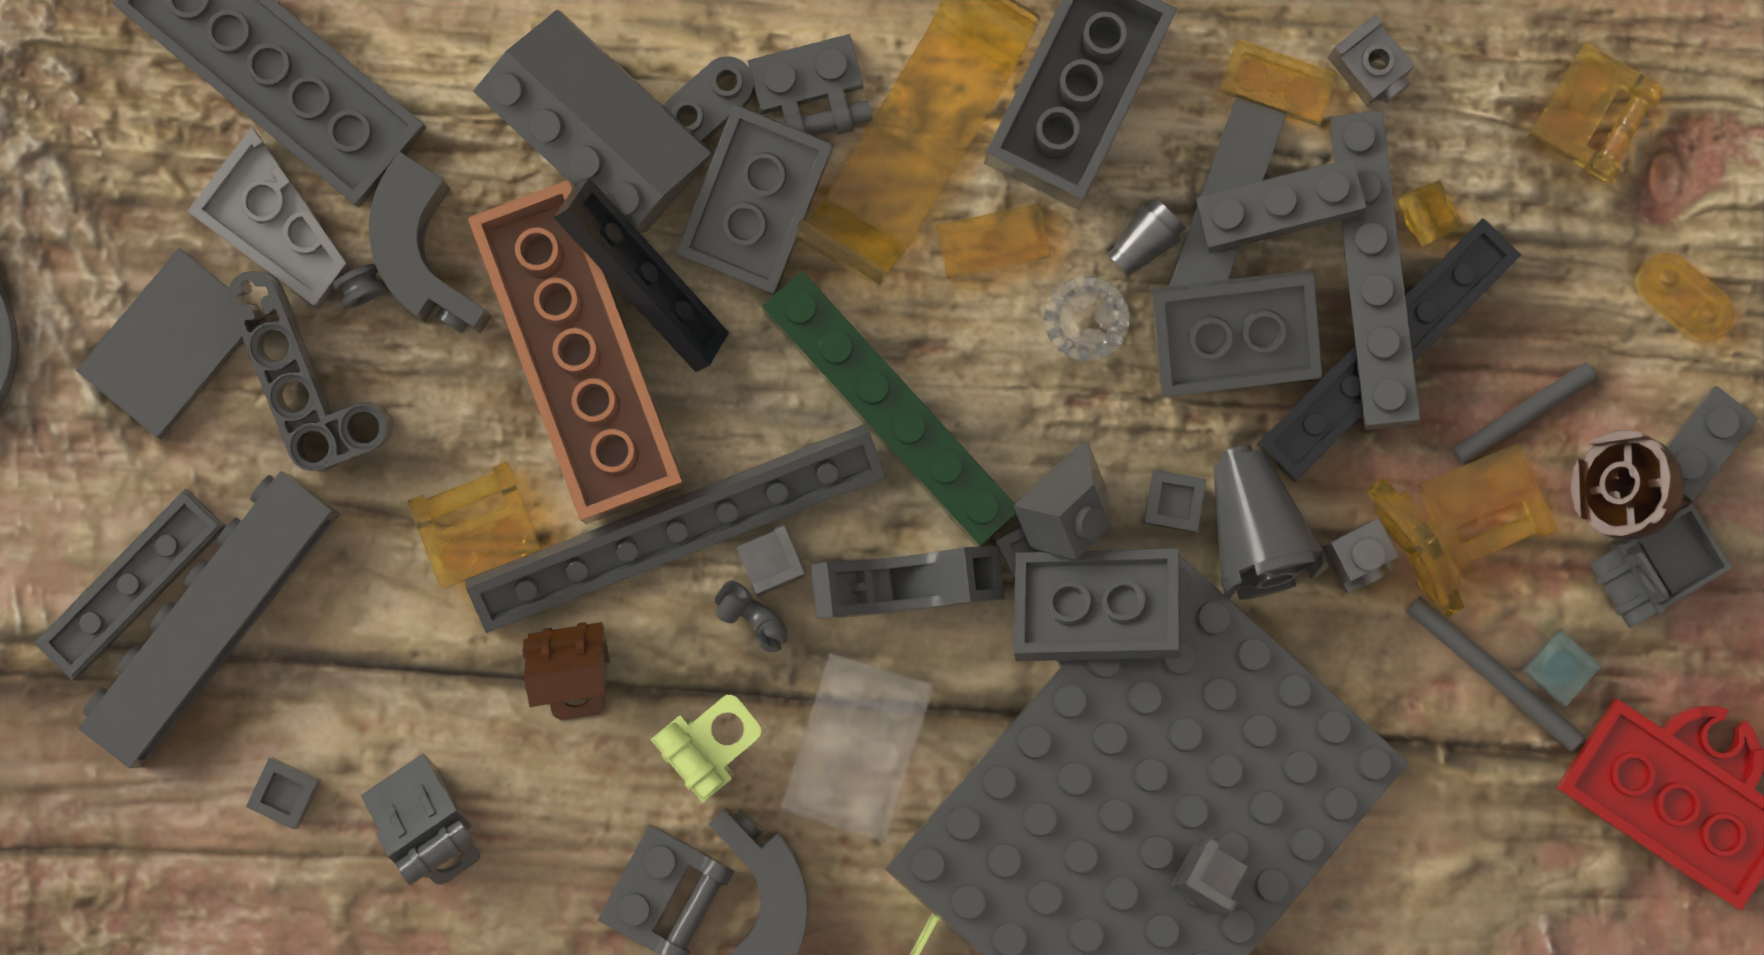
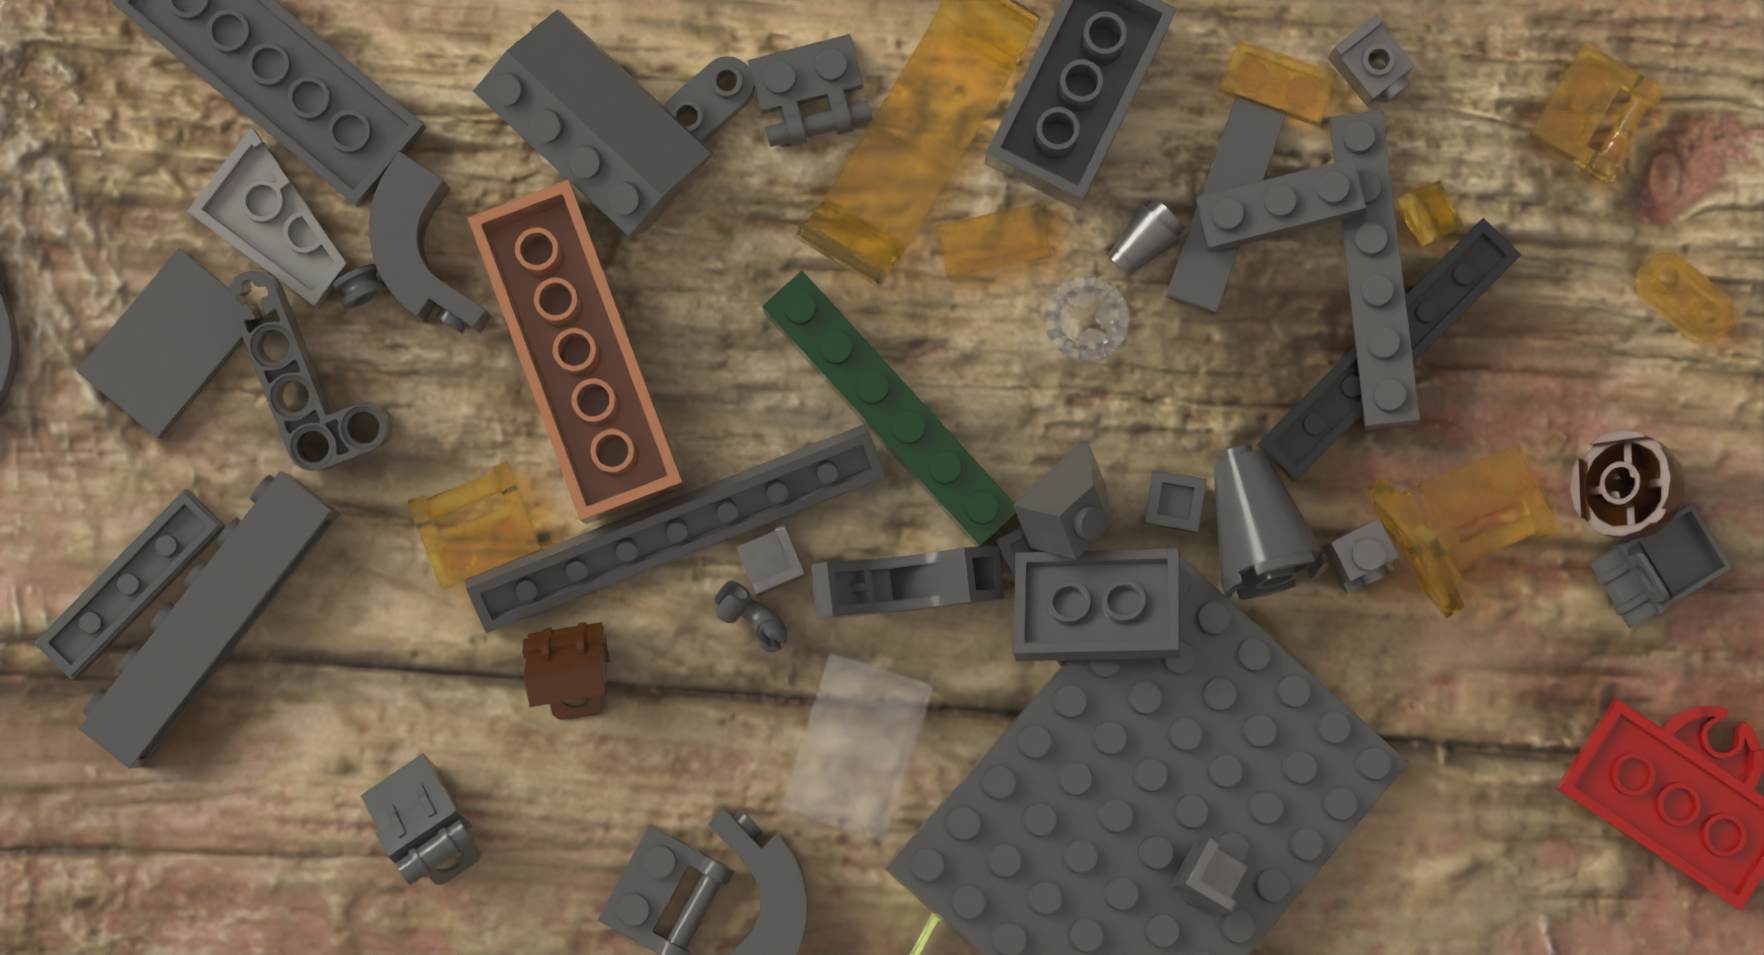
dark grey plate [246,757,321,830] -> none
black plate [554,178,729,372] -> none
yellowish green piece [650,695,762,803] -> none
dark grey plate [675,104,835,294] -> none
dark grey plate [1151,270,1322,397] -> none
dark grey bar [1406,596,1585,751] -> none
dark grey bar [1452,362,1597,466] -> none
clear light blue plate [1521,630,1601,706] -> none
dark grey plate [1665,386,1758,503] -> none

